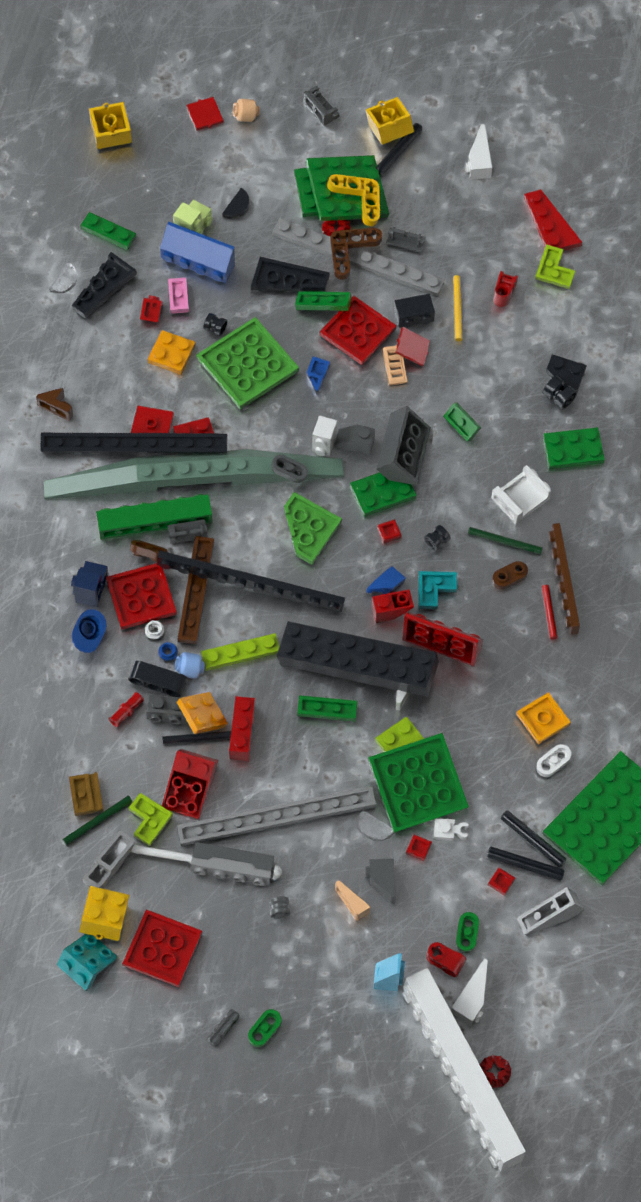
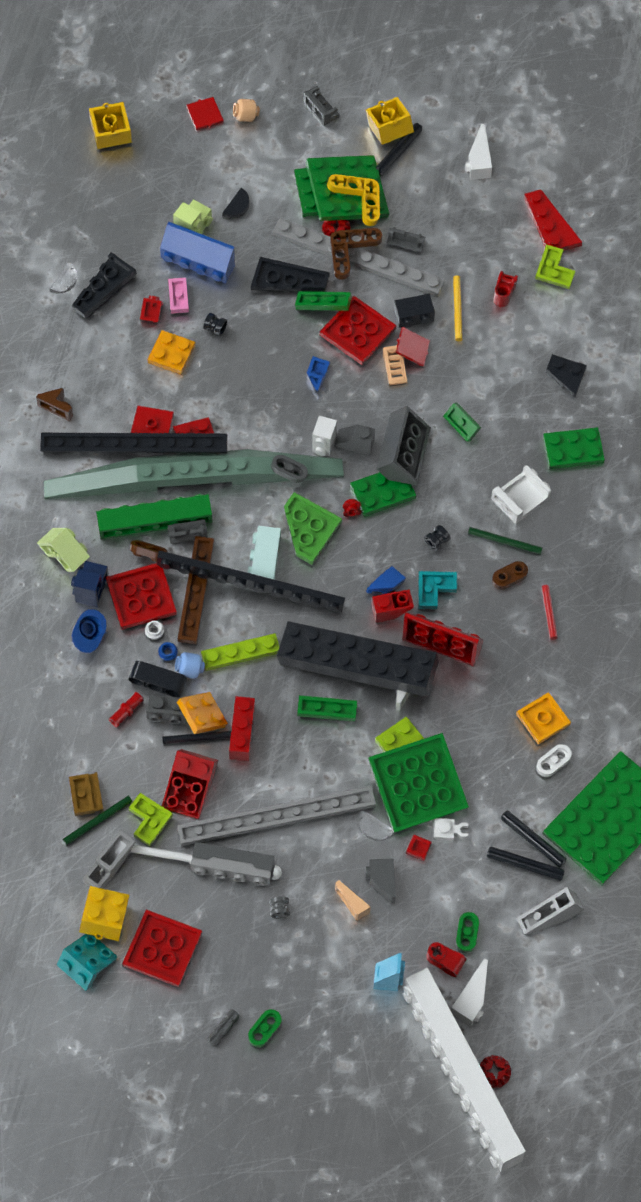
green plate [80,212,136,250] -> none
bright green plate [196,317,299,409] -> none
red tile [377,519,402,544] -> none
red tile [488,868,516,896] -> none
black wheel [542,375,578,410] -> none
reddish brown plate [548,523,580,634] -> none
none -> yellowish green brick [37,528,90,572]
none -> light aqua brick [248,526,281,580]
none -> red plate [342,499,361,517]

